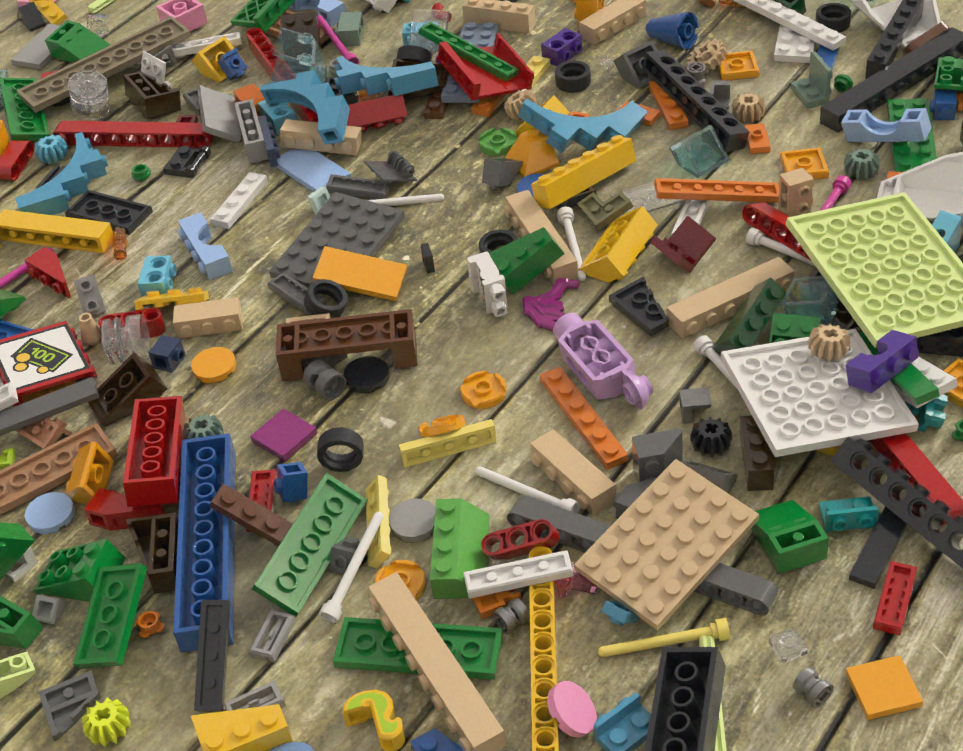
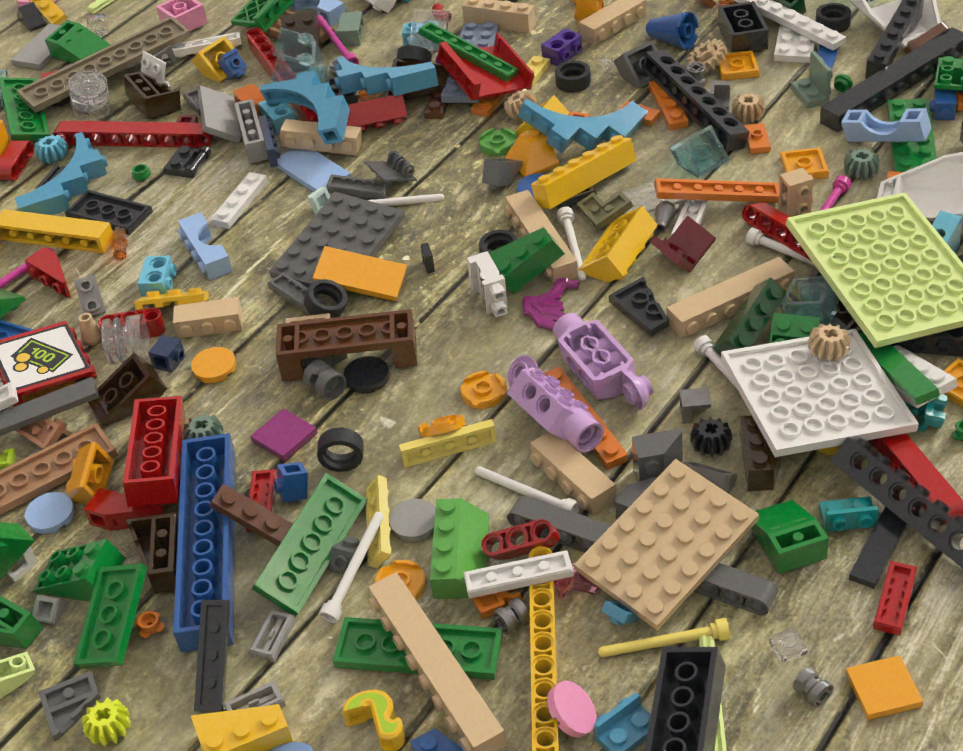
dark purple arch [845,330,919,393] -> none
none -> lavender brick [507,355,604,453]
none -> flat silver cone [655,201,676,233]
none -> black brick [718,1,769,53]

